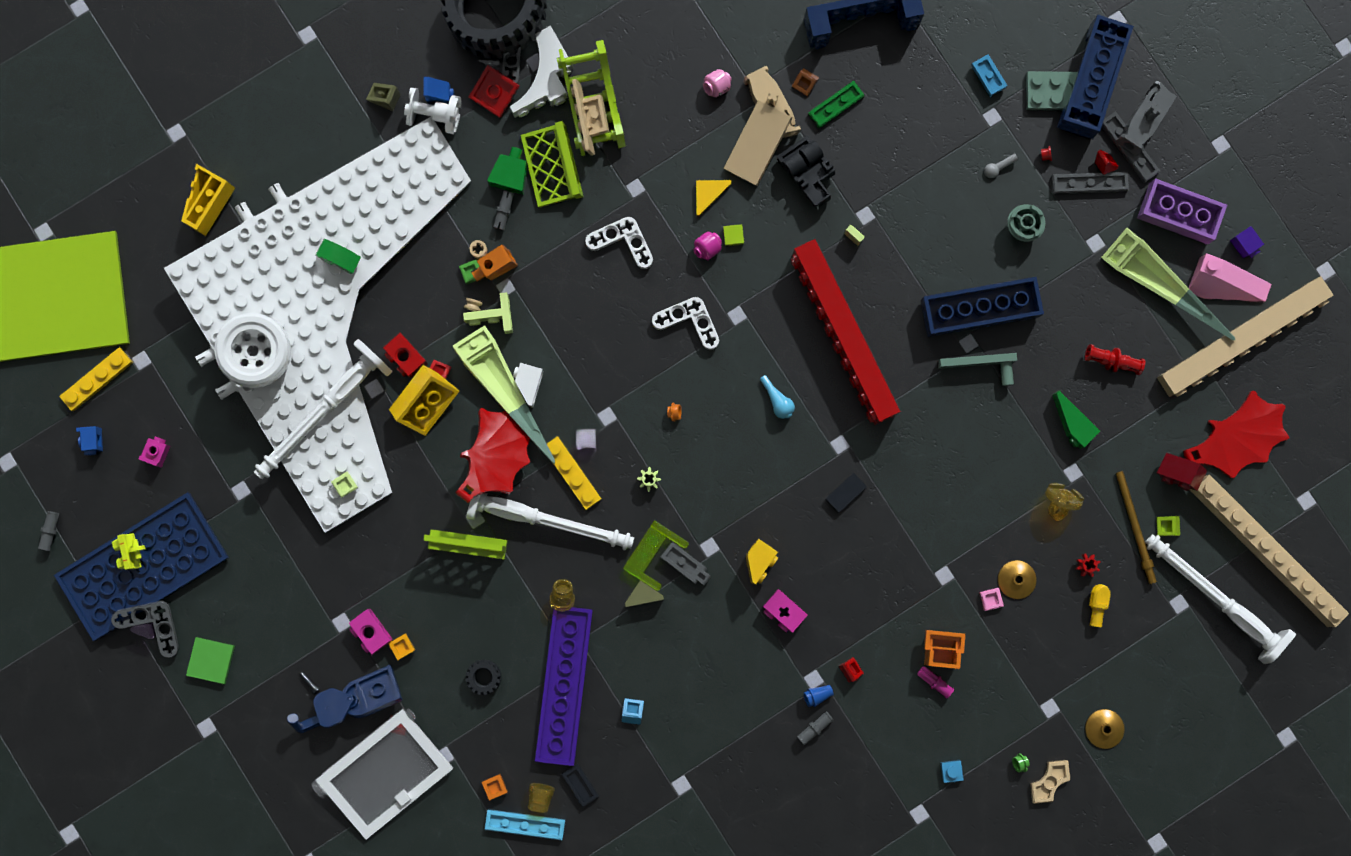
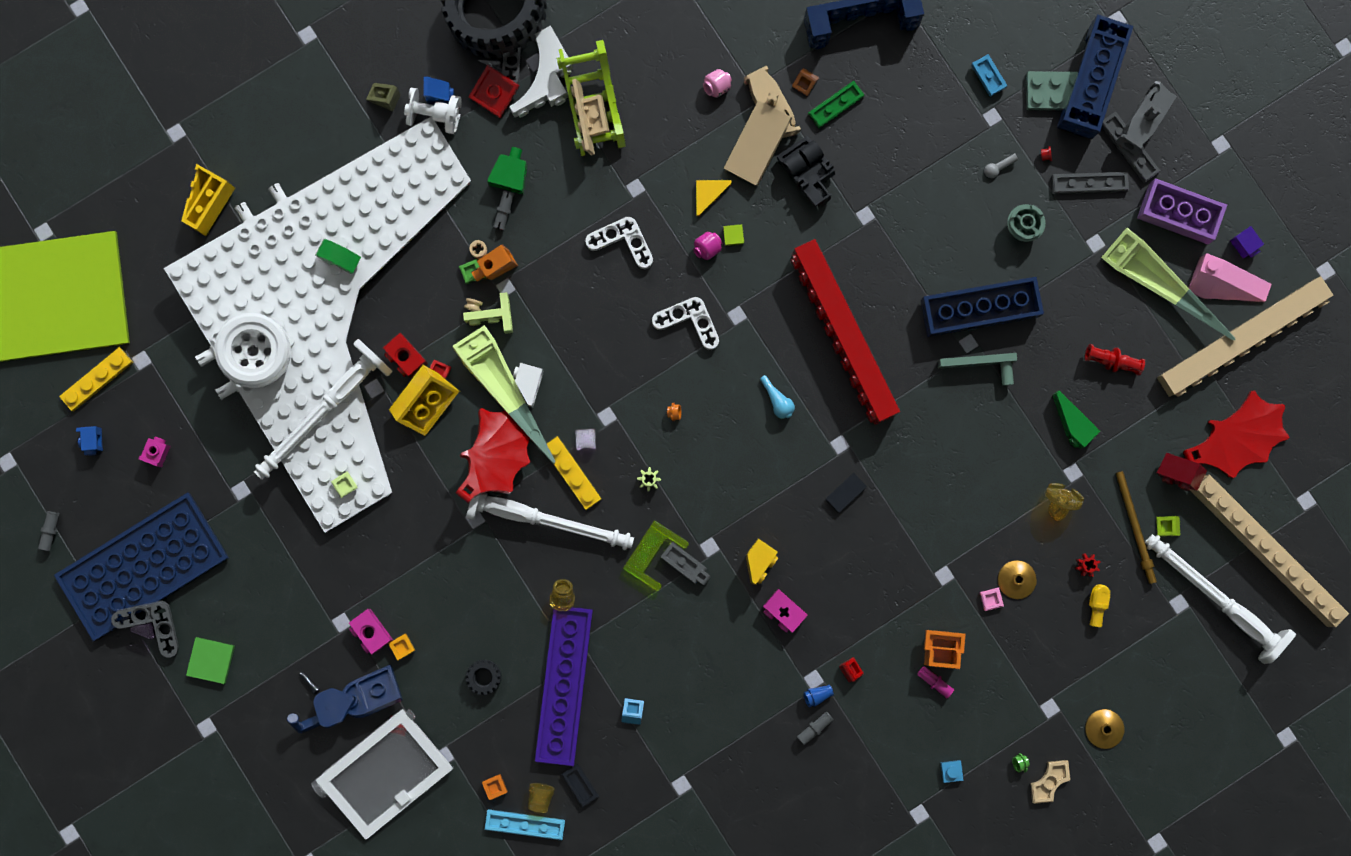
neon yellow hips [112,533,146,570] -> none
lime fence [424,530,508,559] -> none
lime fence [521,121,584,208] -> none
olive slope [625,580,664,607] -> none
yellowish green tile [844,225,864,246] -> none
red slope [1095,150,1119,175] -> none

